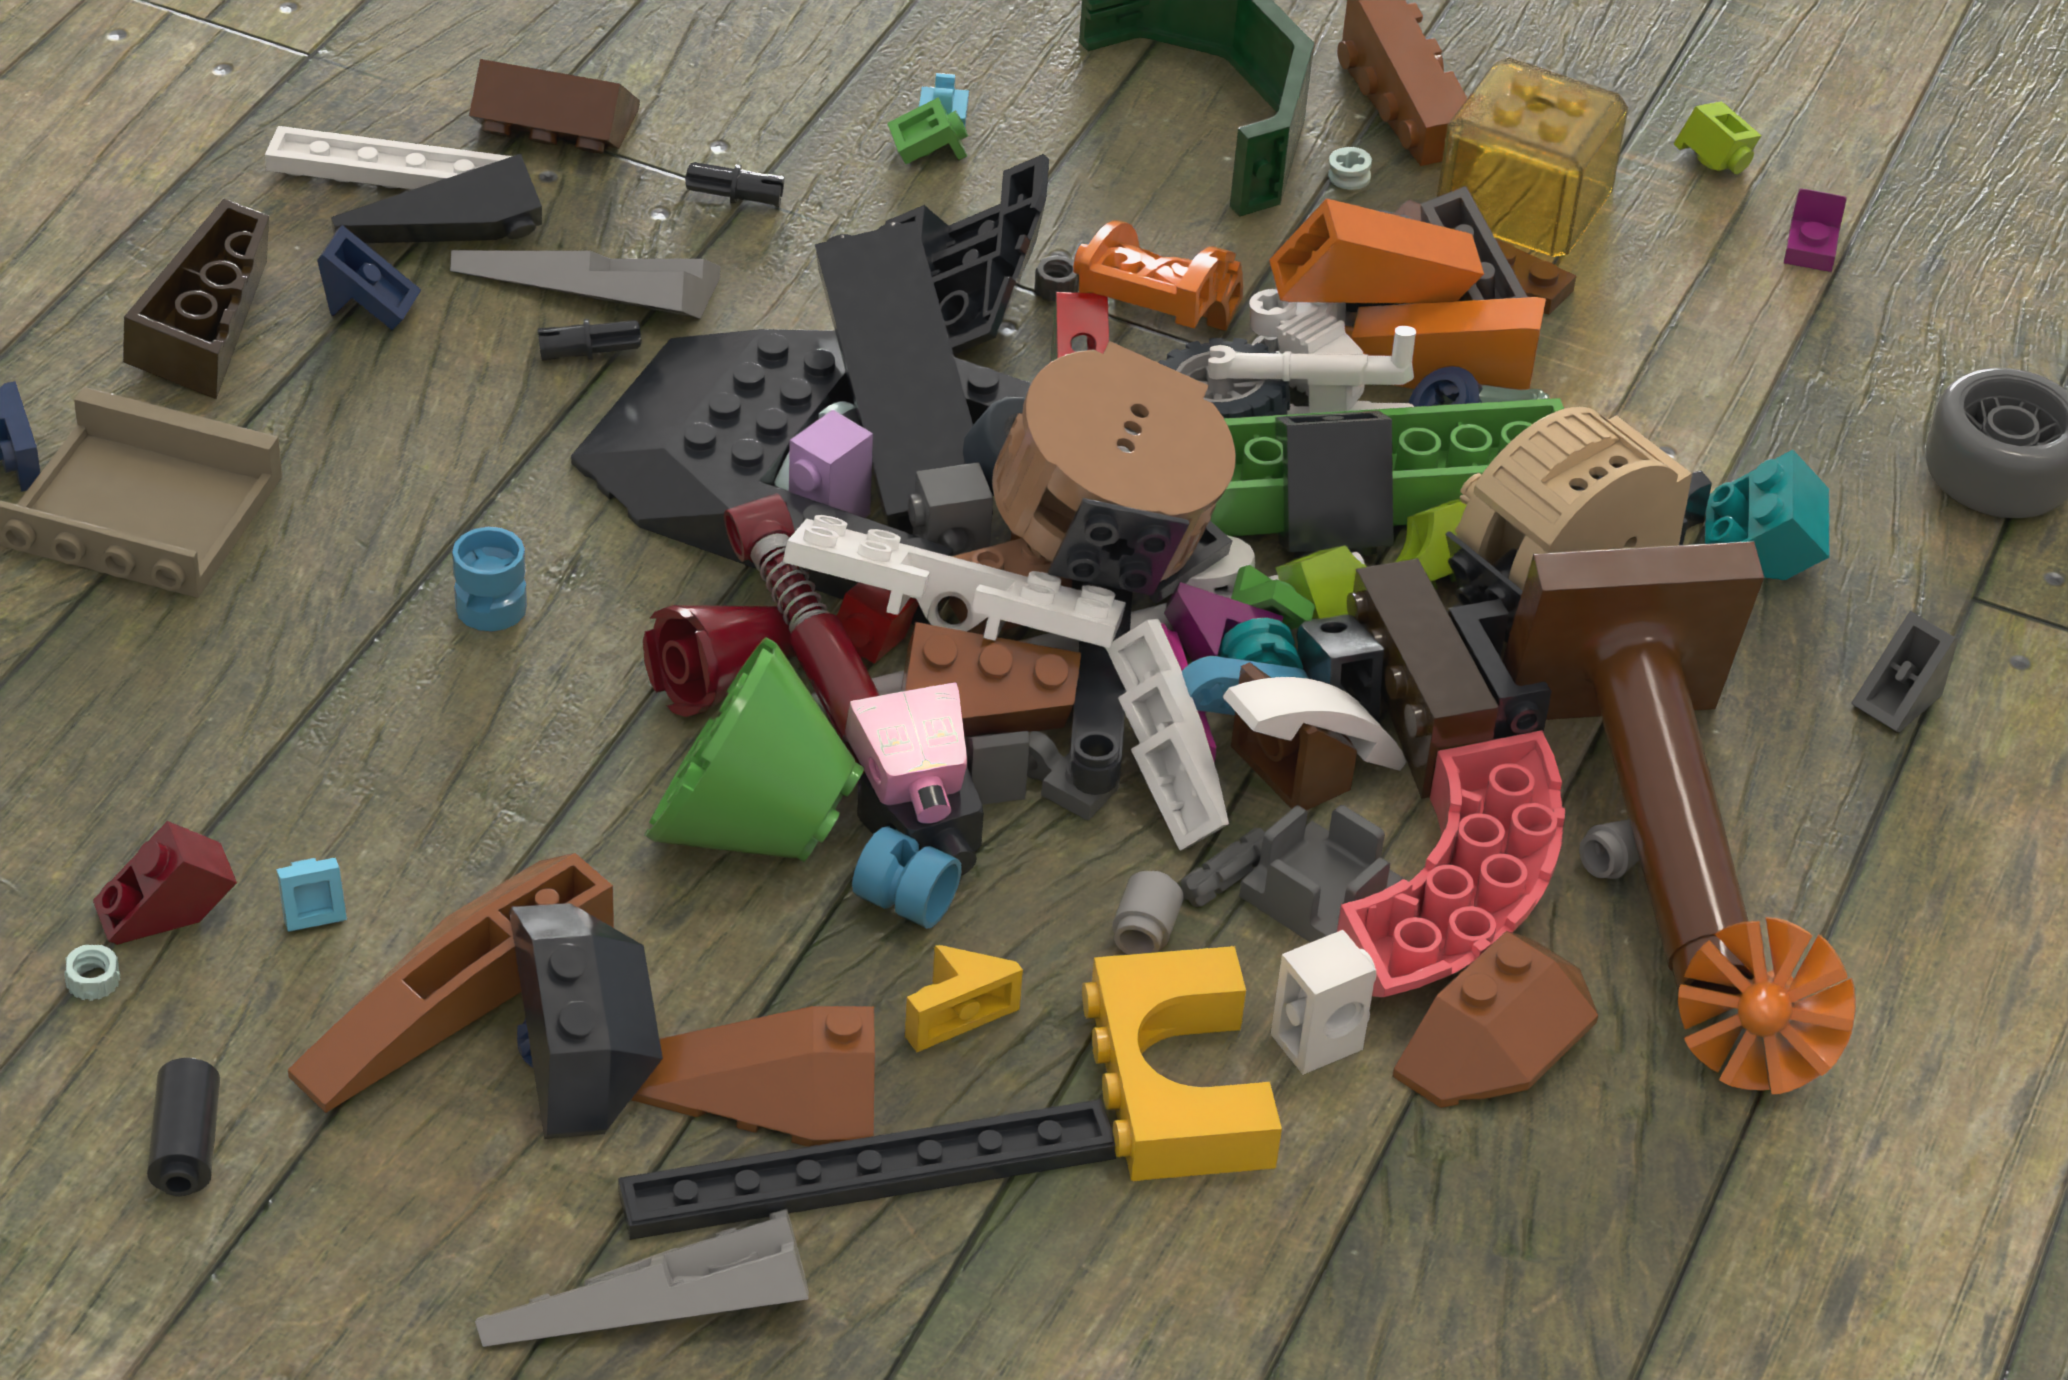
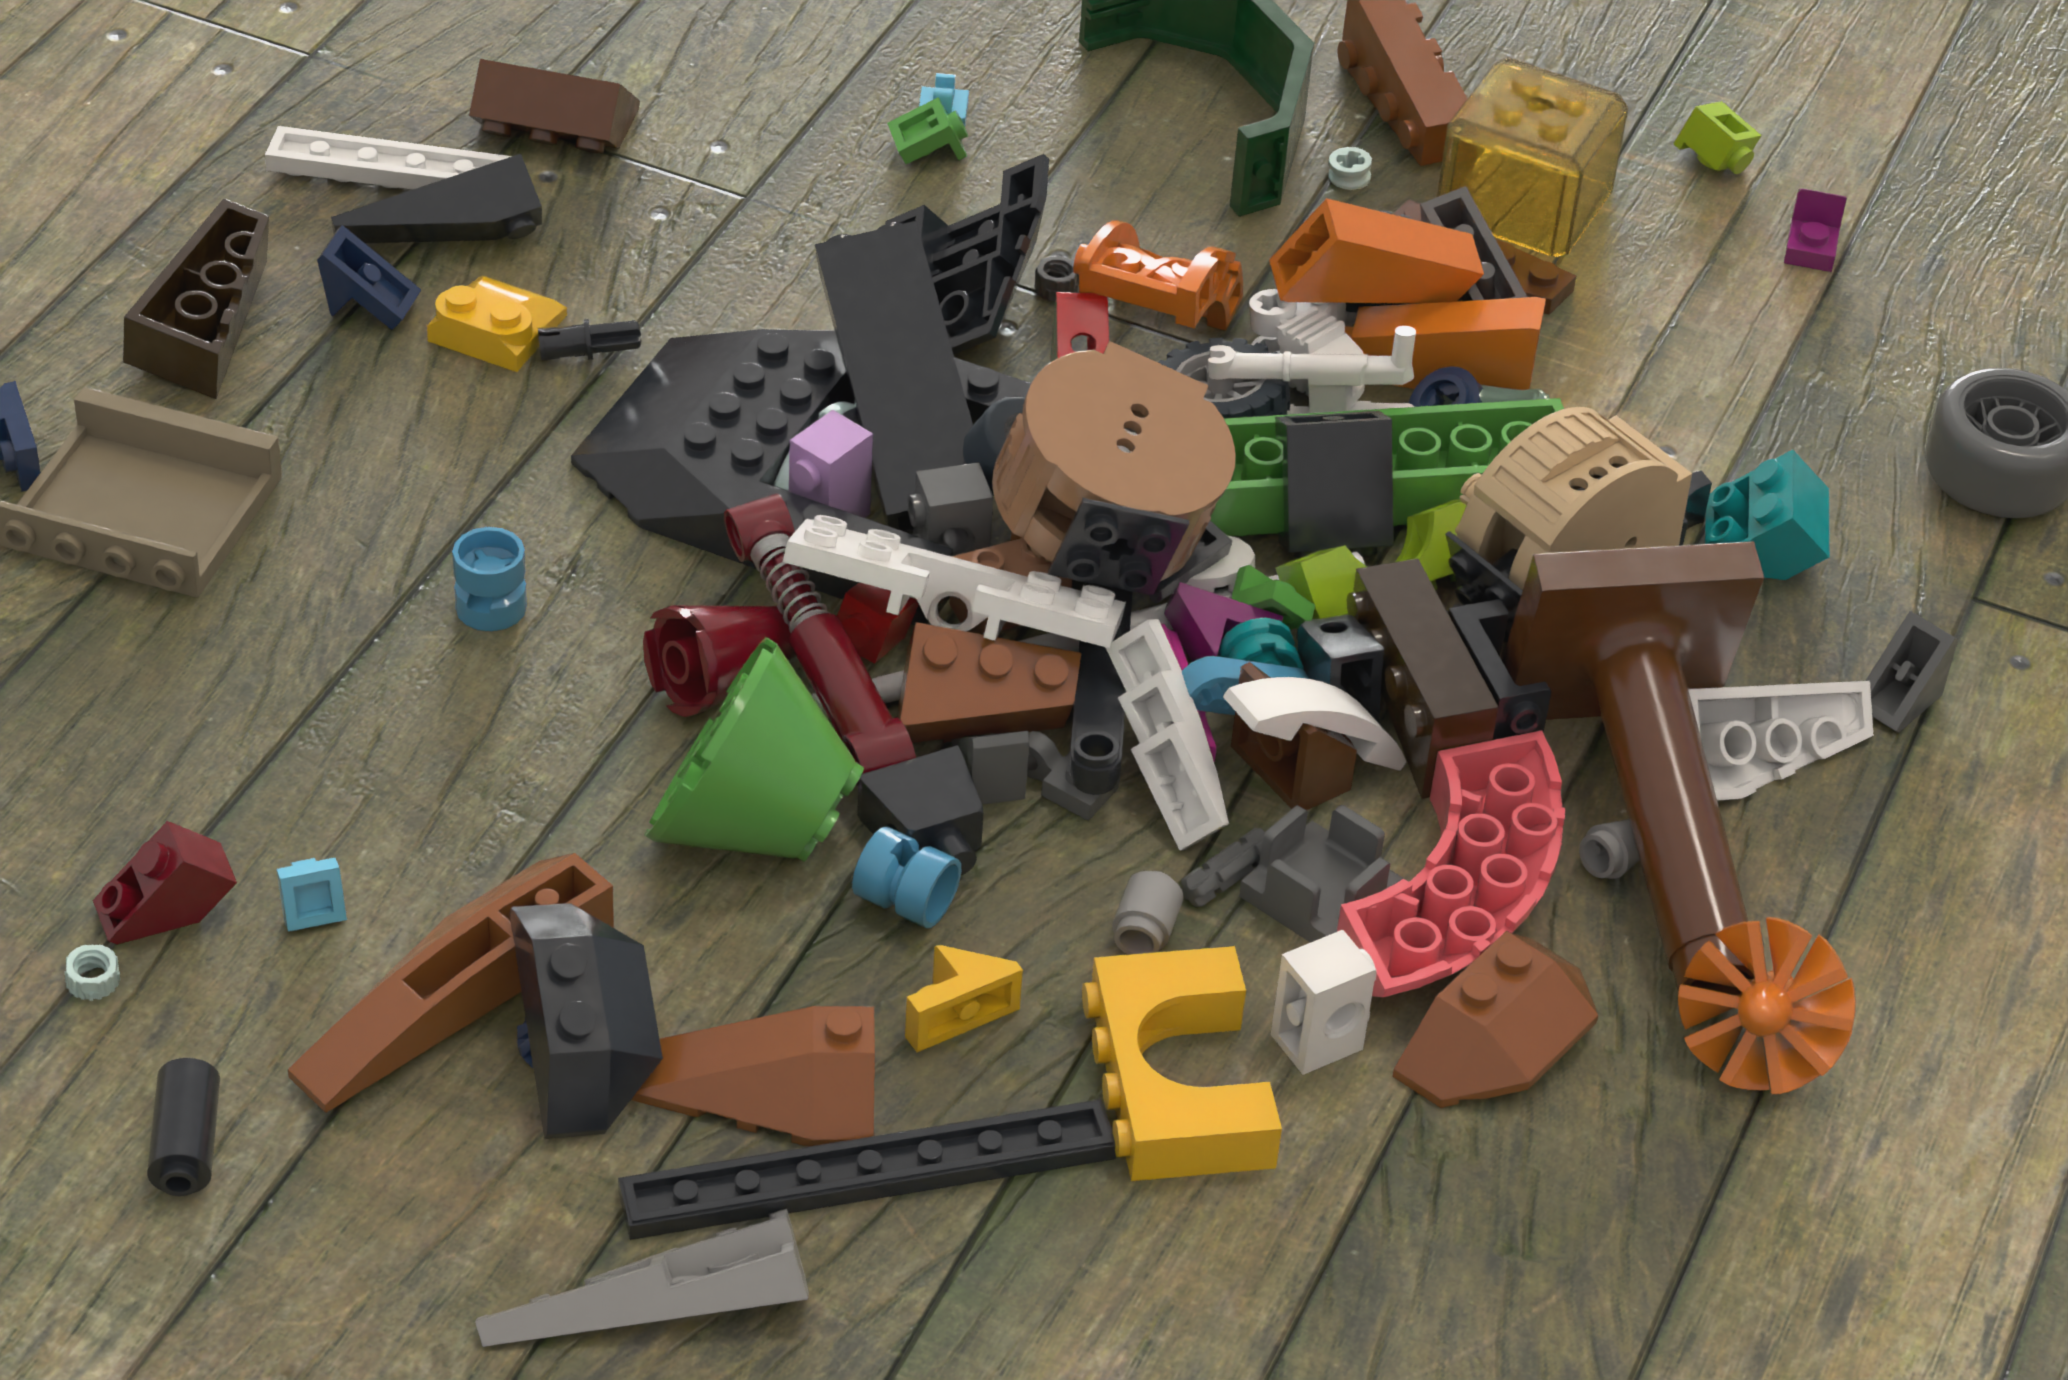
light grey wedge [450,250,720,319] -> none
black axle [685,162,785,207] -> none
torso [845,682,967,824] -> none
none -> yellow slope [427,276,567,372]
none -> white wedge [1688,681,1874,800]

